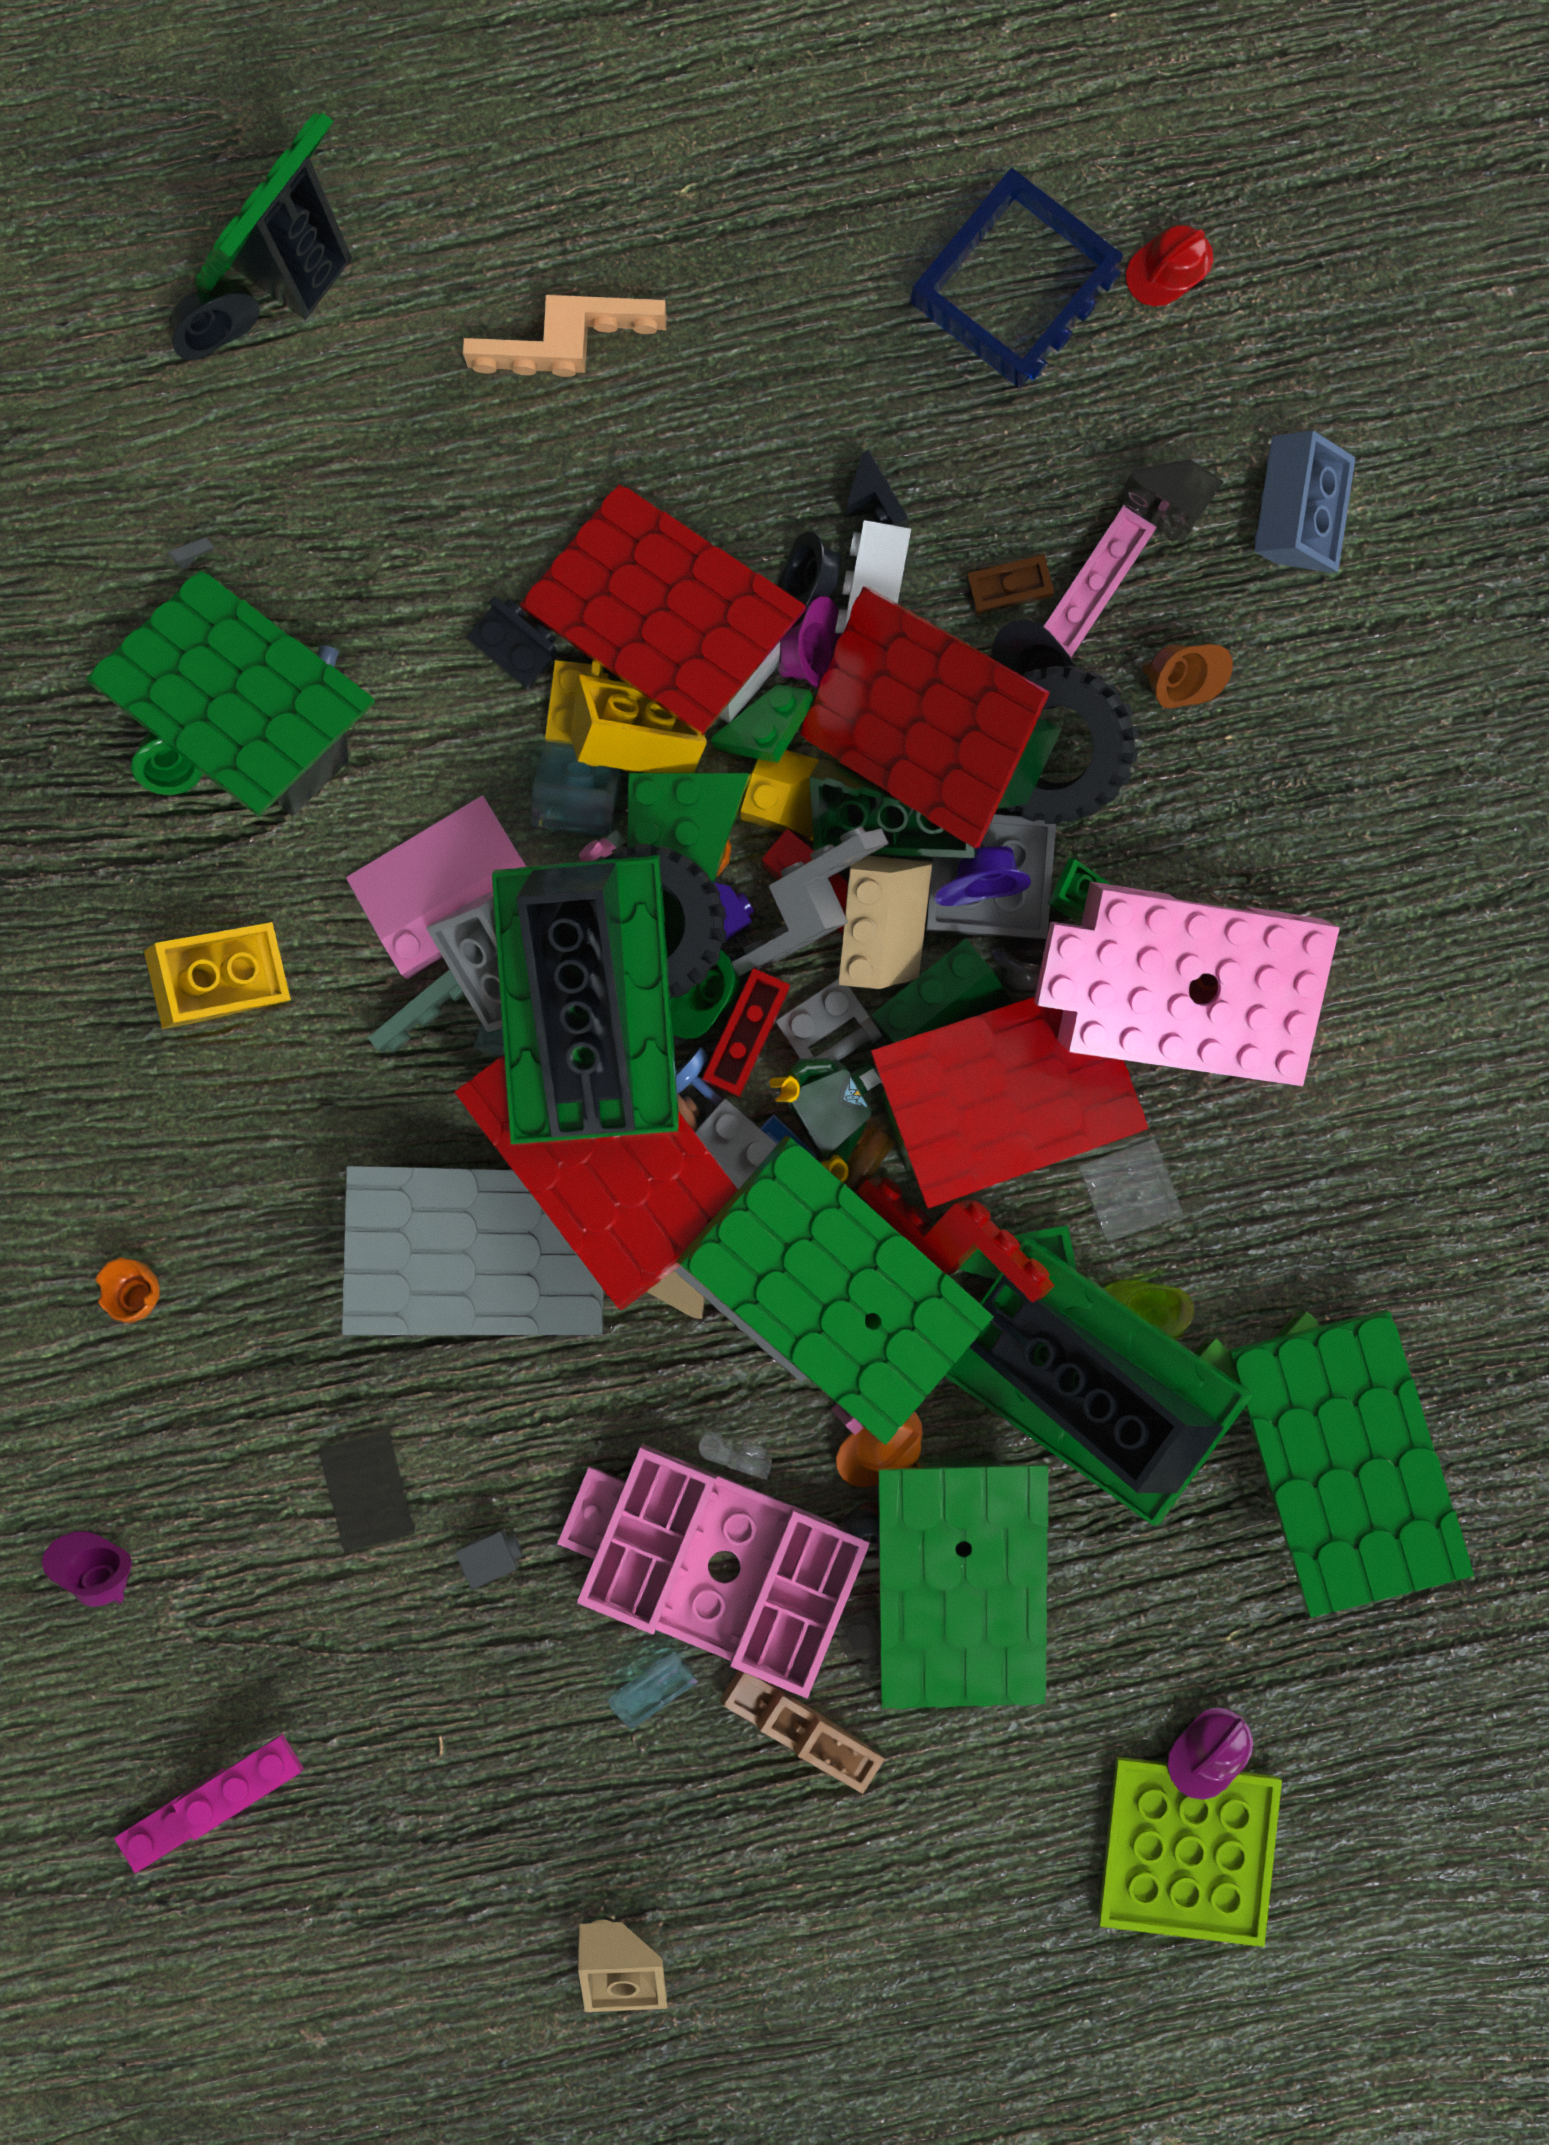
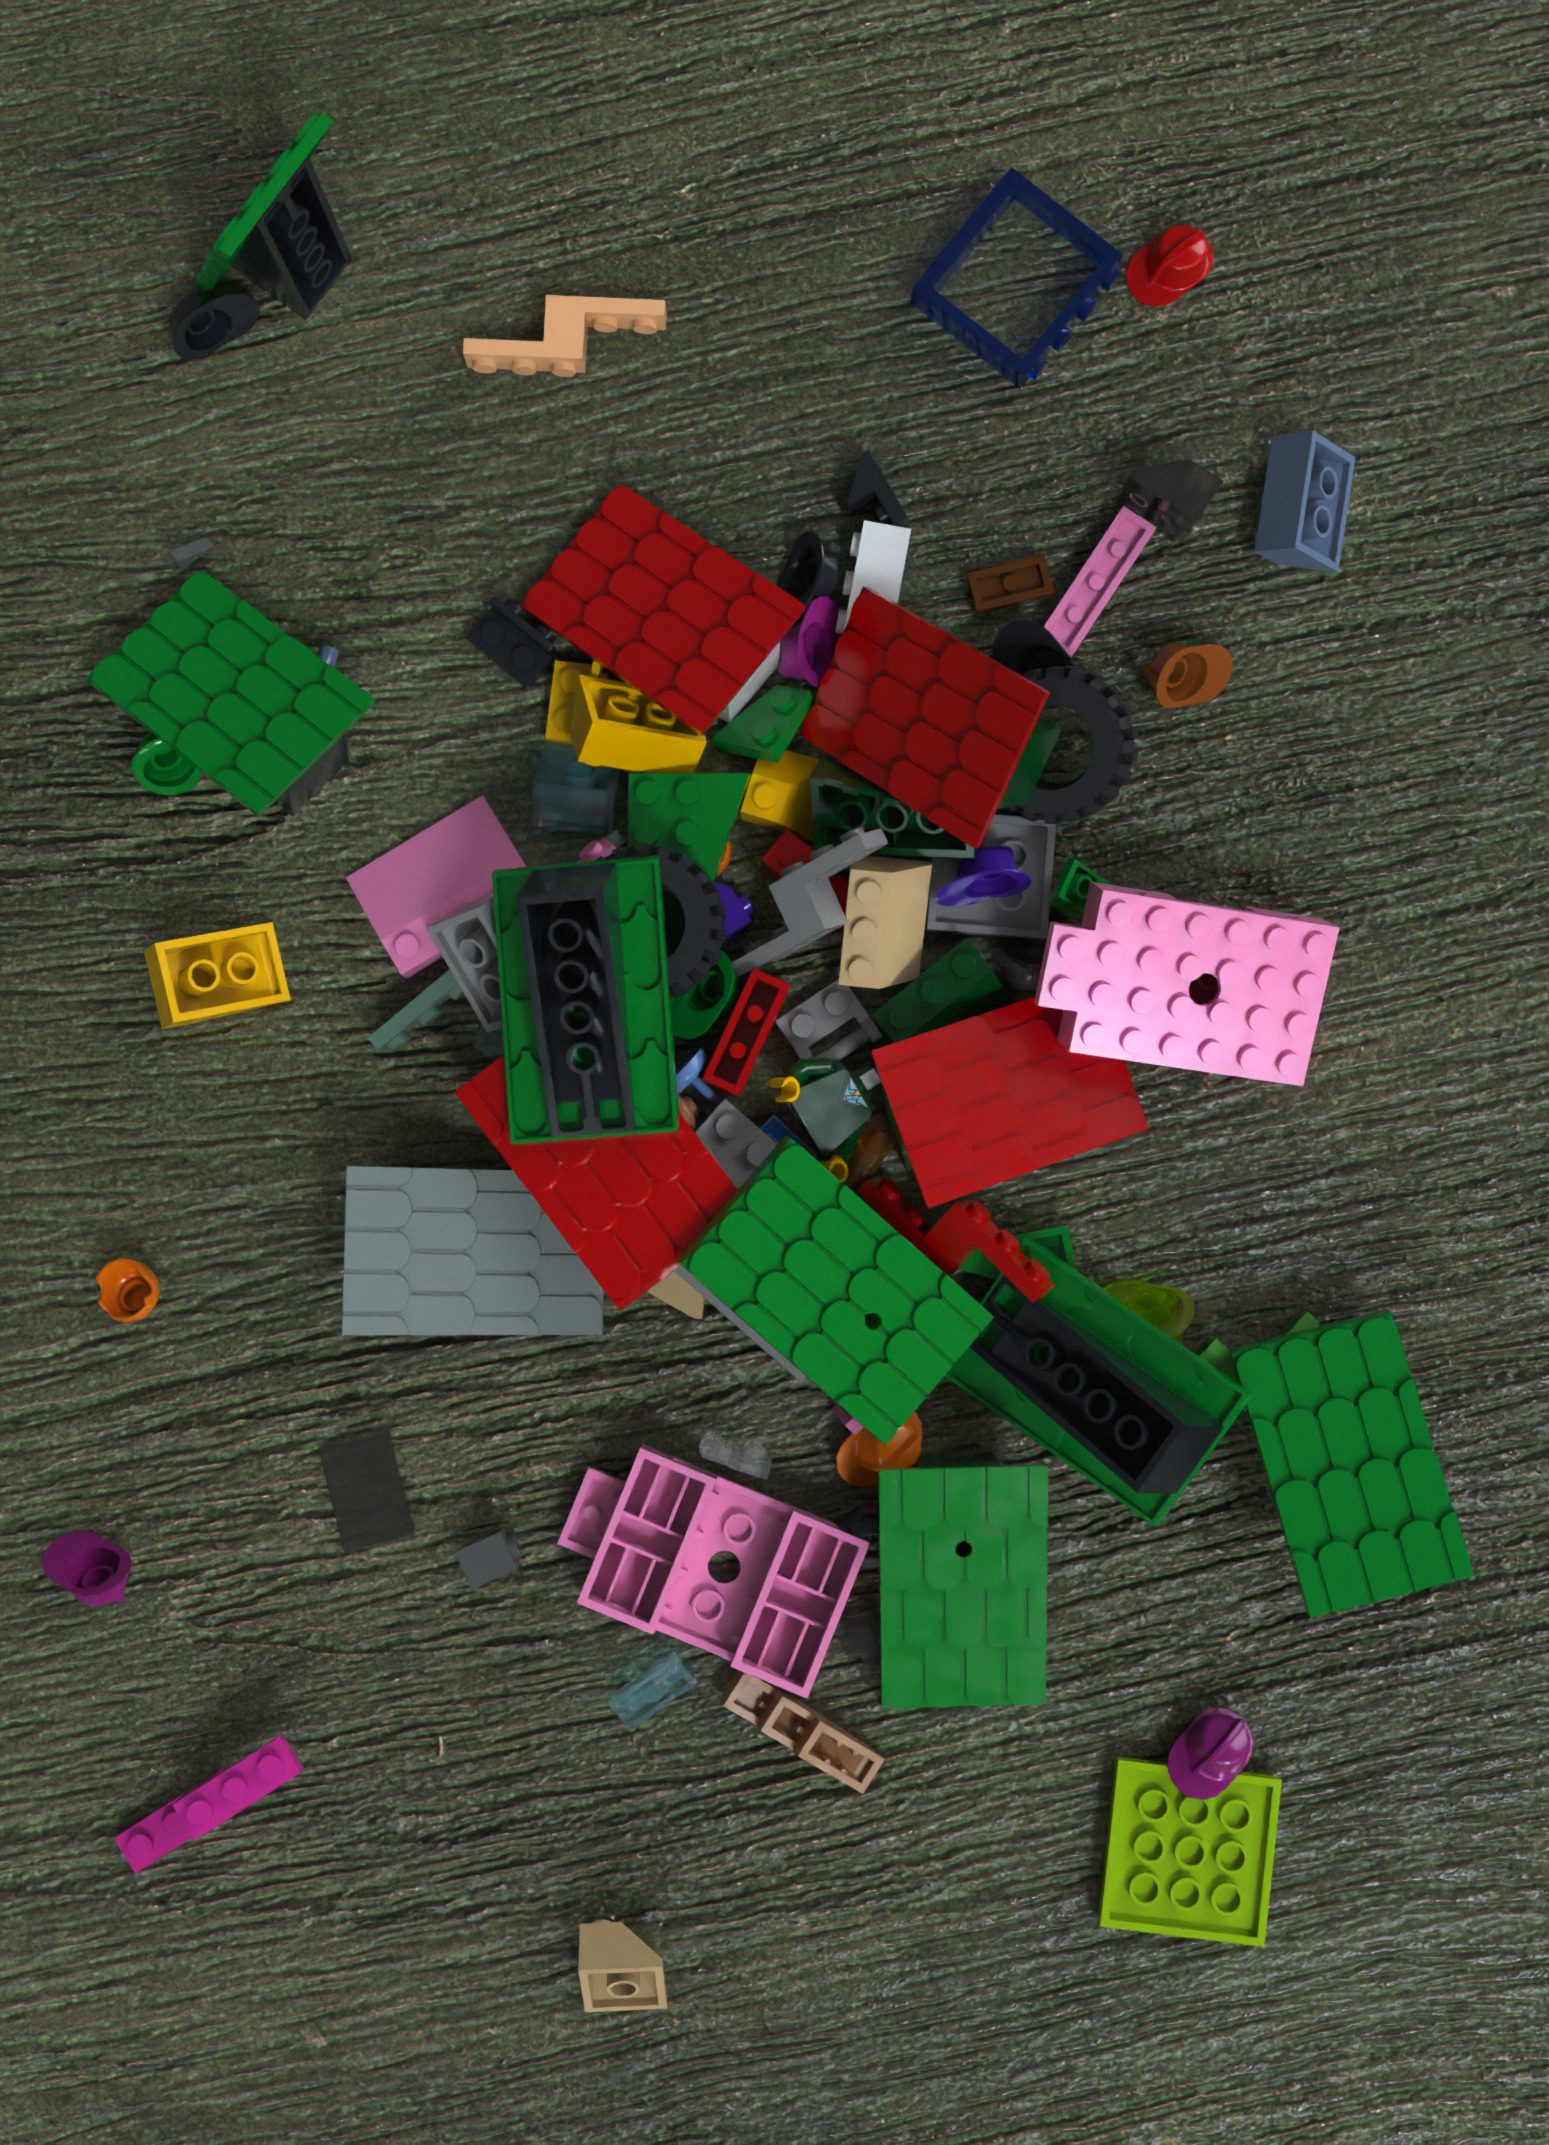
clear plate [1078,1139,1184,1242] -> none

